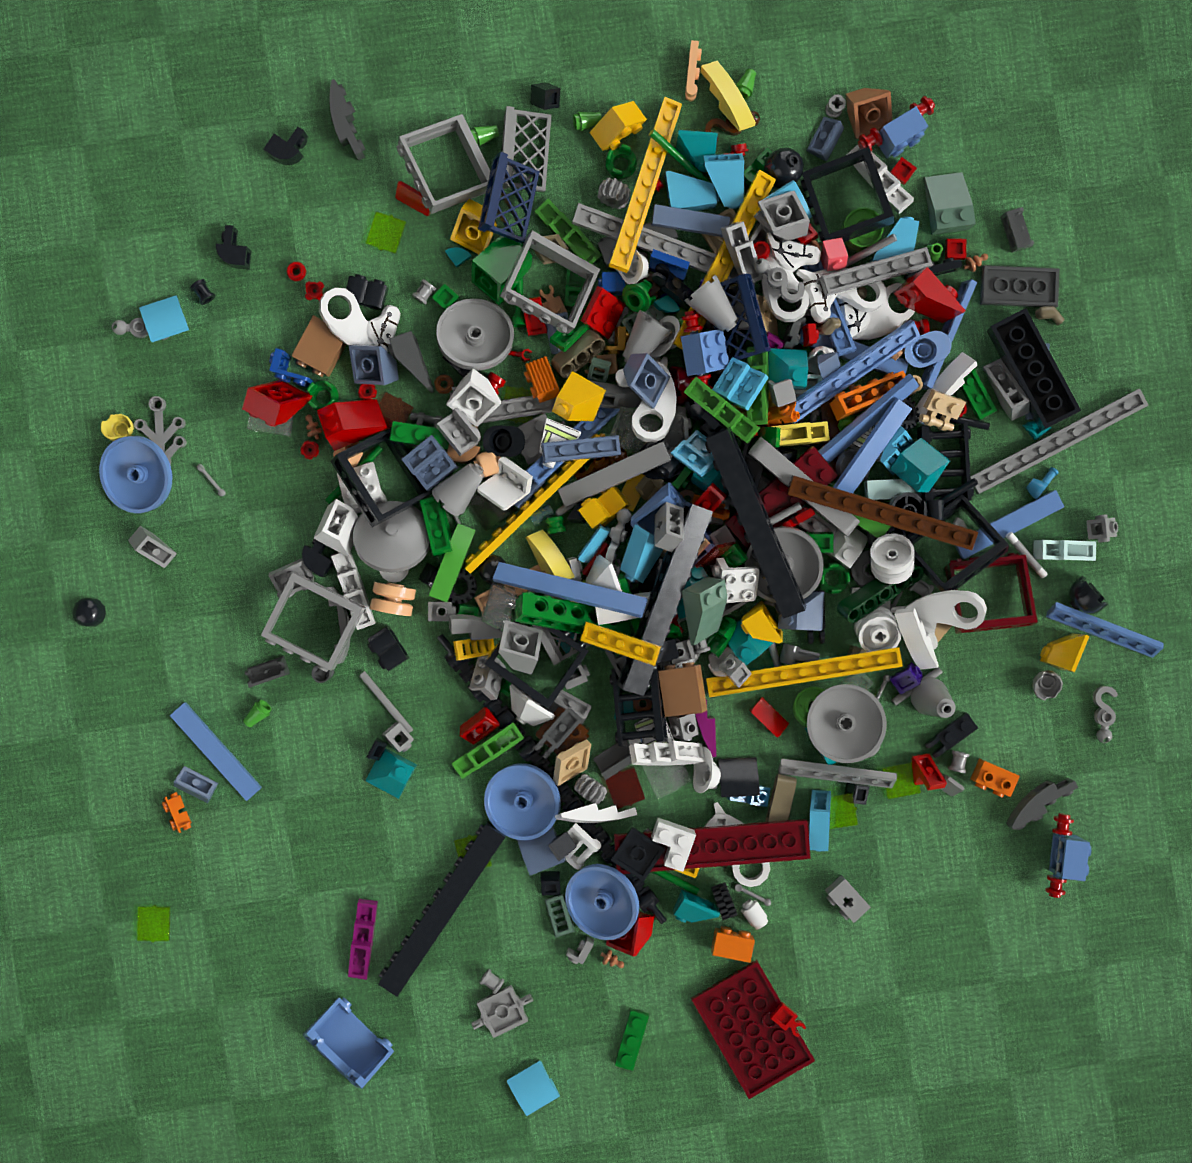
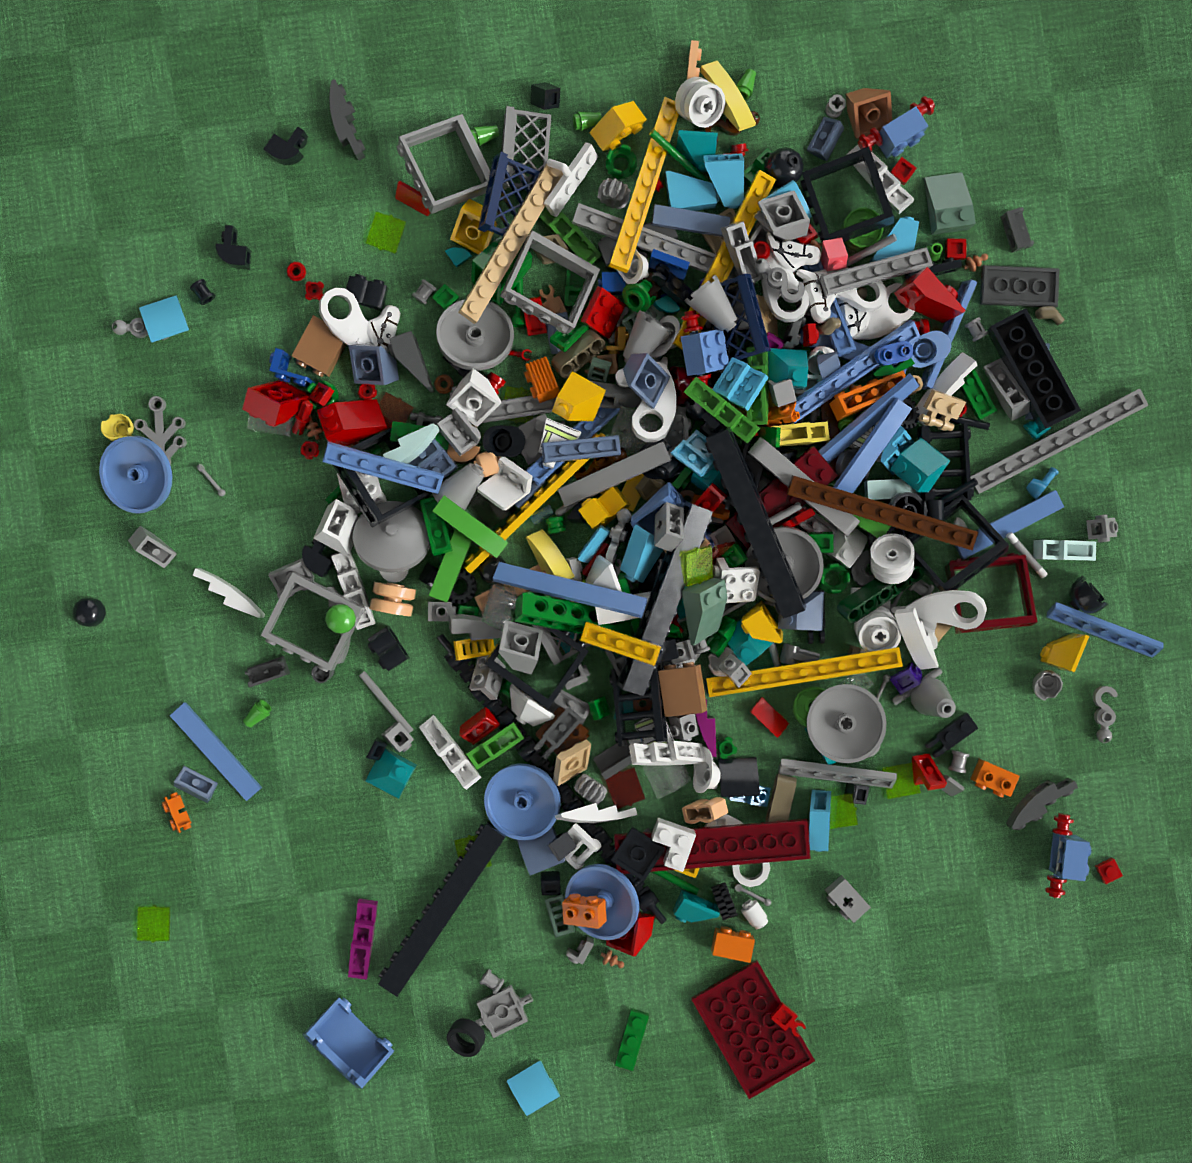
none -> white slope [193,568,265,618]
none -> red axle [292,400,313,435]
none -> red plate [309,382,334,407]
none -> medium blue tile [322,442,444,494]
none -> bright green hair [325,604,356,634]
none -> light aqua slope [383,423,439,464]
none -> white slope [419,715,481,790]
none -> bright green slope [433,495,508,558]
none -> black tyre [446,1018,486,1057]
none -> tan plate [458,163,563,324]
none -> white plate [544,142,598,217]
none -> orange brick [562,894,607,929]
none -> green plate [588,696,610,720]
none -> white wheel [675,77,725,128]
none -> light nougat brick [682,797,728,824]
none -> clear neon green piece [684,545,713,587]
none -> green plate [716,736,737,759]
none -> green slope [871,358,915,376]
none -> blue plate [874,341,913,366]
none -> light grey bush [964,317,989,342]
none -> red plate [1095,858,1123,884]

